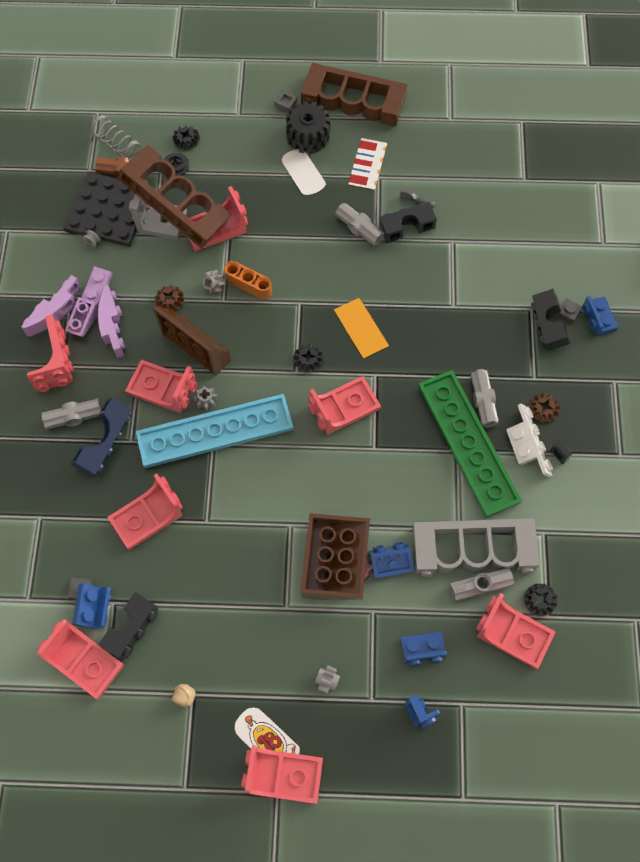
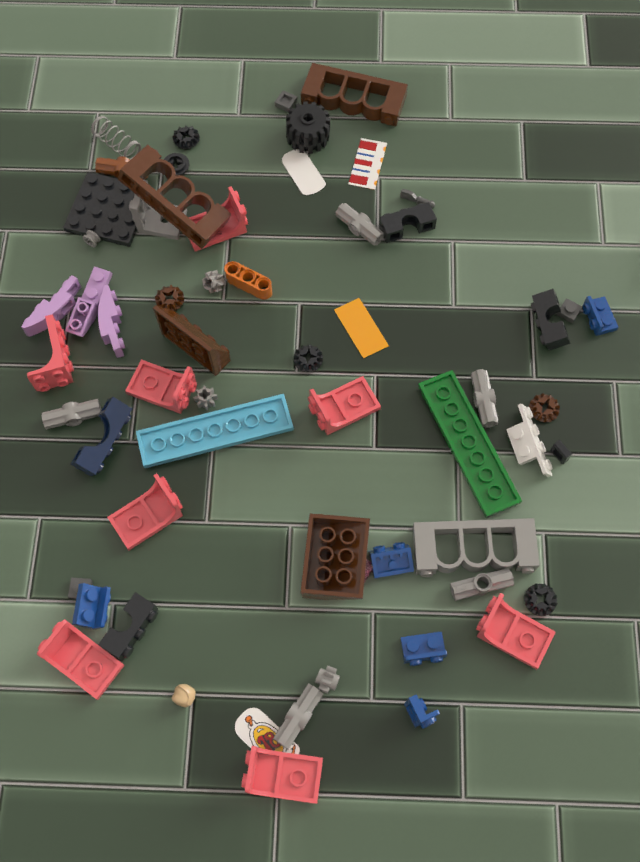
none -> light grey piece [273,683,324,750]

